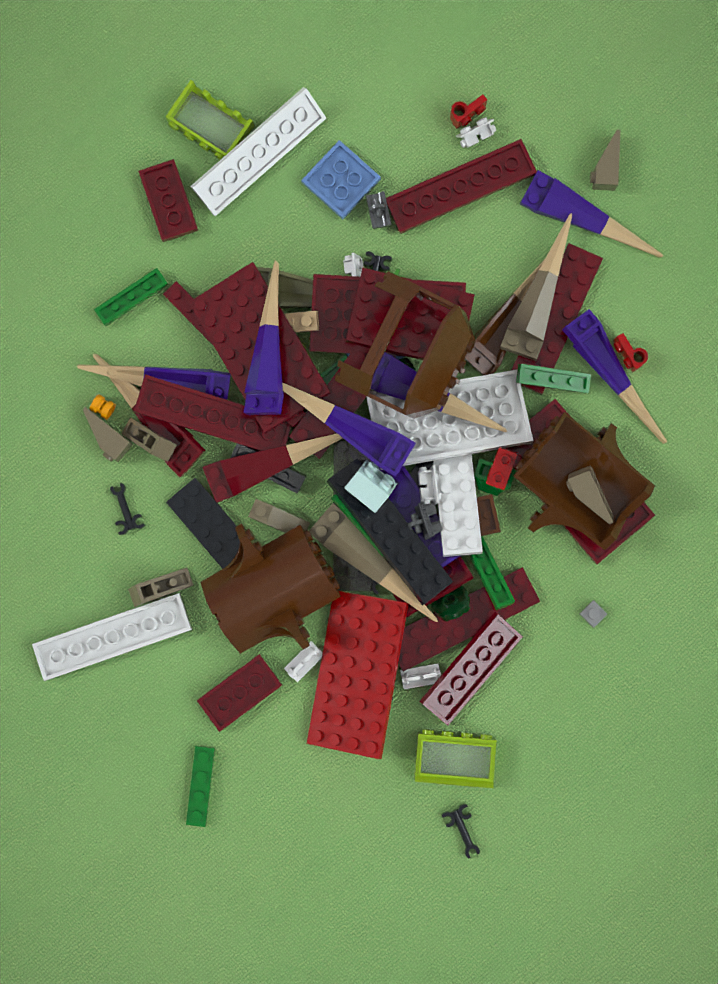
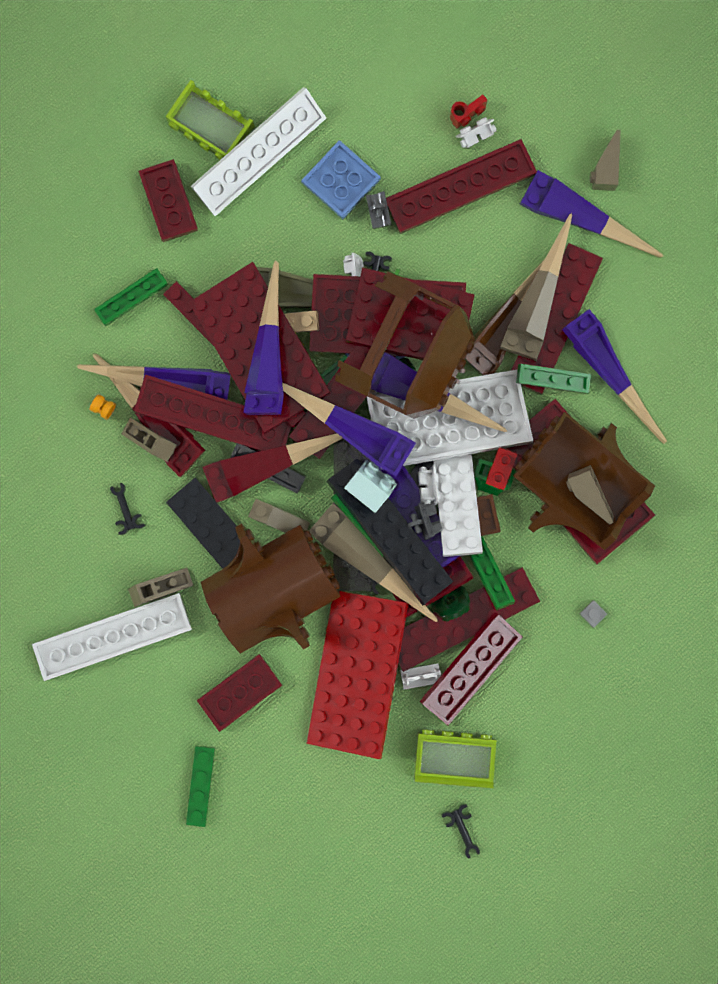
dark tan slope [83,407,133,462] -> none
white hinge [284,641,323,682] -> none
red plate [613,333,648,373] -> none

